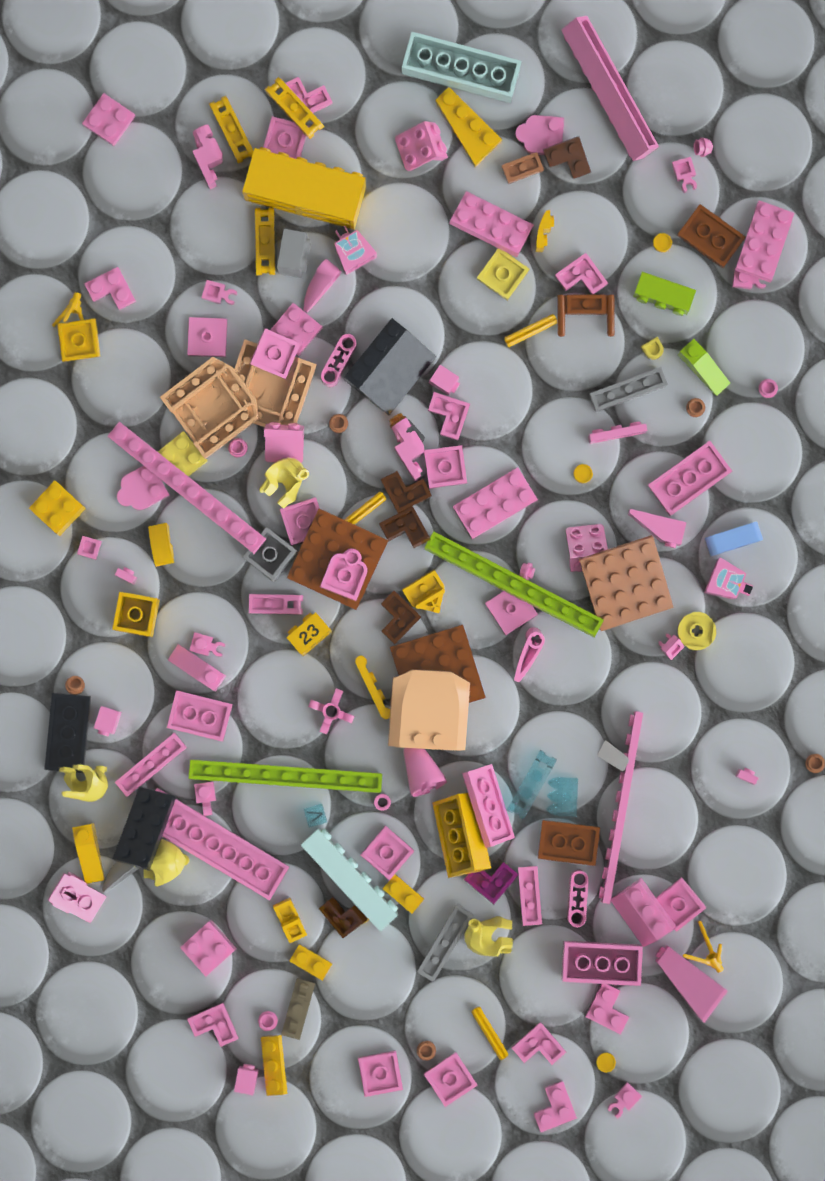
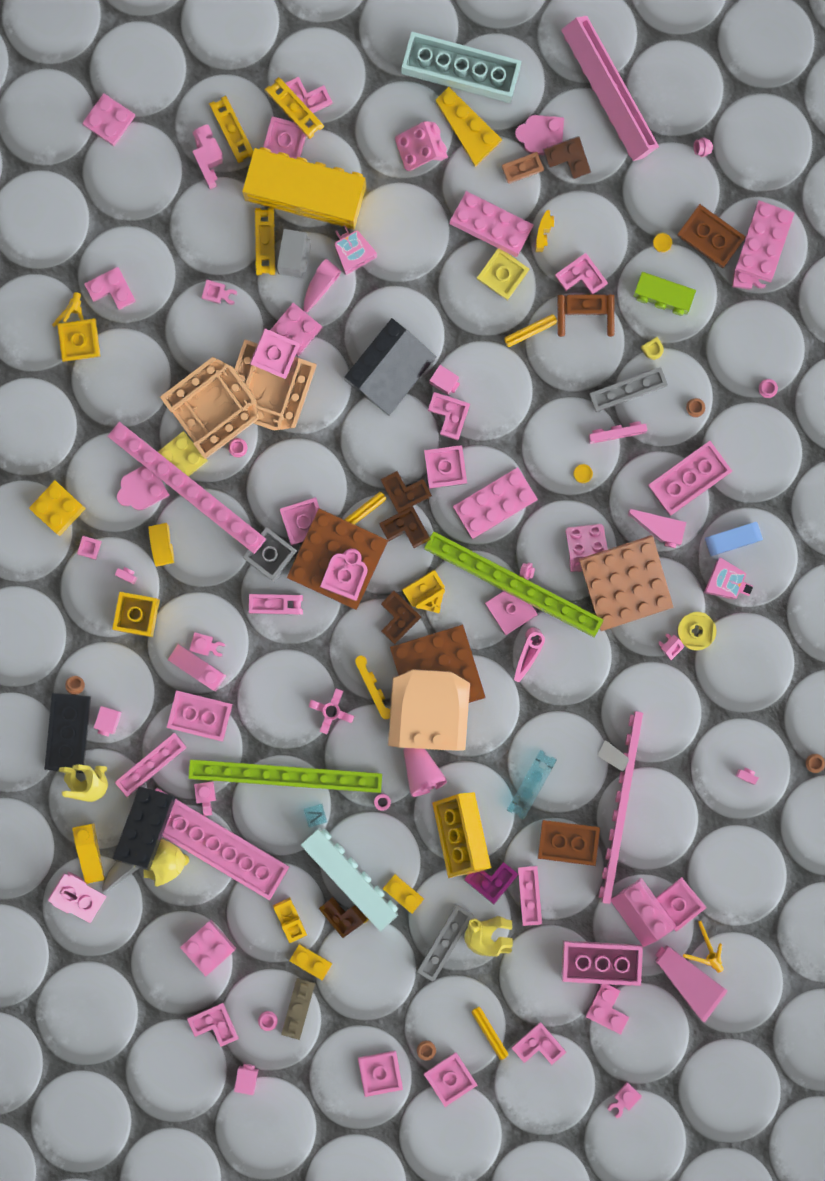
bright pink plate [187,317,228,357] -> none
light yellow piece [259,457,309,508] -> none
yellow plate [261,1035,287,1096] -> none
bright pink bracket [264,422,304,463] -> none
yellow brick [286,612,332,657] -> none
bright pink beam [321,334,357,387] -> none
nougat plate [329,414,348,433] -> none
bright pink plate [360,825,414,880] -> none
bright pink plate [389,413,425,481] -> none
bright pink plate [462,764,515,848] -> none
bright pink plate [534,1081,577,1132] -> none
clear light blue plate [546,777,578,817] -> none
bright pink beam [567,870,589,927] -> none
yellow piece [596,1052,616,1073] -> none
bright pink plate [672,157,697,193] -> none
lime slope [678,339,730,396] -> none

